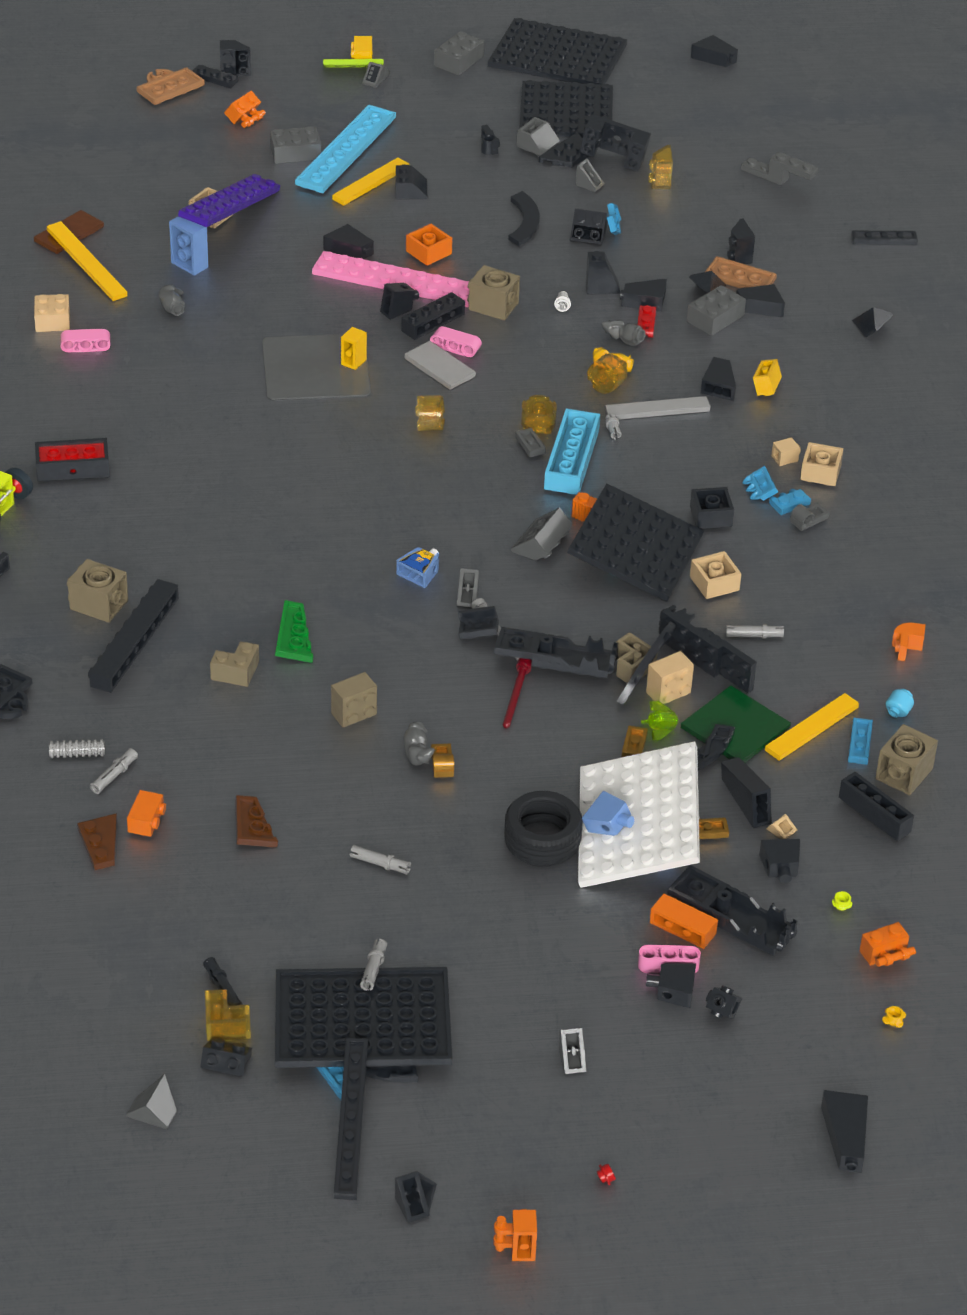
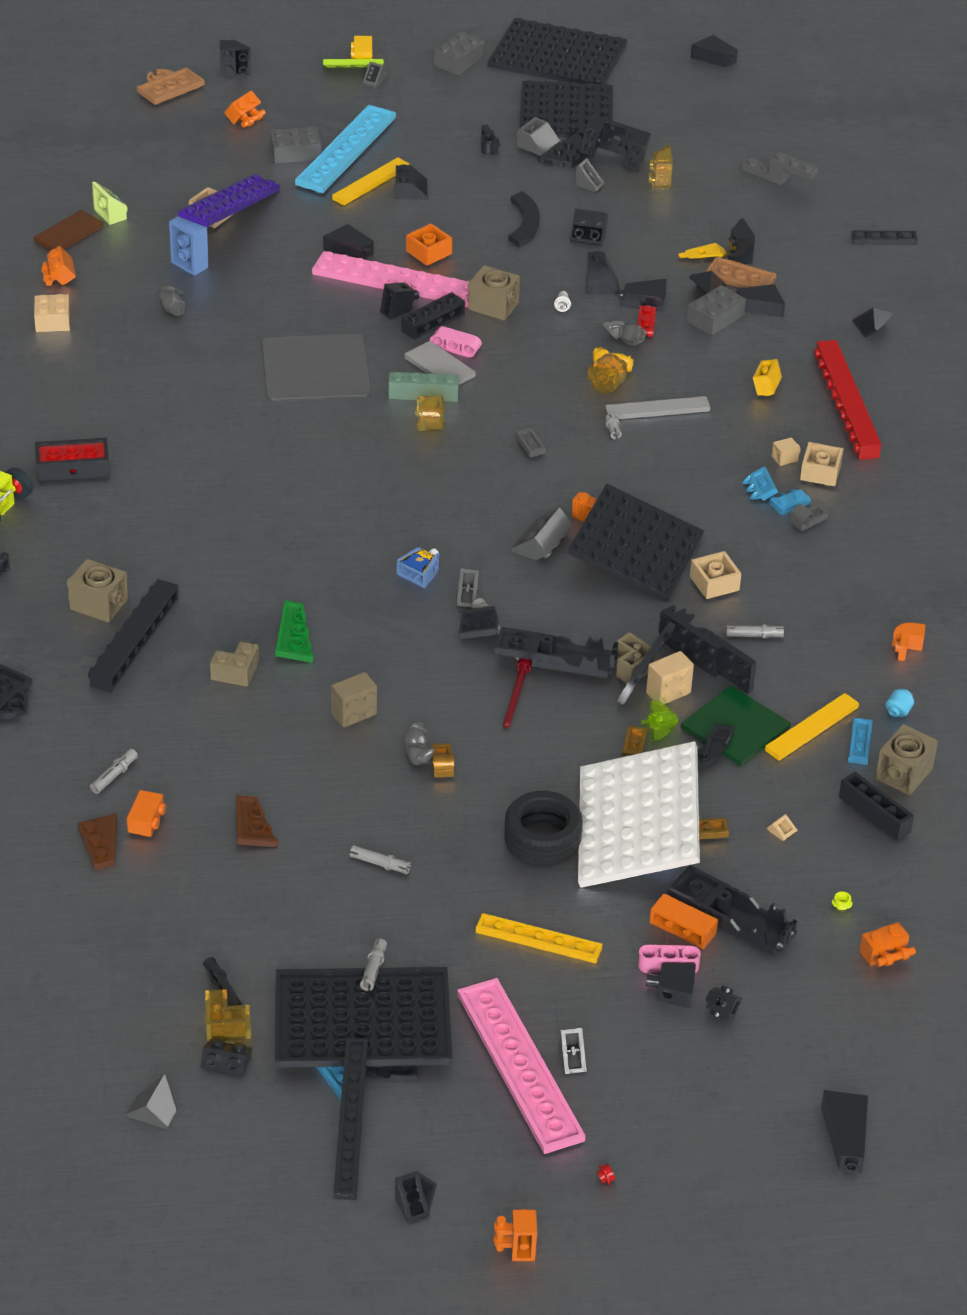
yellow tile [47,221,127,301] -> none
light grey piece [49,739,105,758] -> none
bright pink beam [61,329,110,353] -> none
black plate [192,65,238,89] -> none
yellow brick [341,327,367,370] -> none
clear yellow brick [521,395,557,434] -> none
medium azure brick [544,409,600,495] -> none
medium blue torso [582,791,634,836] -> none
dark azure tile [607,203,621,235] -> none
black brick [690,487,734,529] -> none
black slope [701,357,736,401] -> none
black slope [721,757,772,828] -> none
black torso [759,839,800,883] -> none
yellow plate [882,1006,906,1028] -> none
none -> orange brick [41,246,76,286]
none -> yellowish green slope [92,182,128,225]
none -> sand green brick [389,372,459,402]
none -> bright pink plate [457,978,585,1154]
none -> yellow tile [475,913,603,963]
none -> yellow piece [678,243,726,259]
none -> red brick [813,340,881,460]

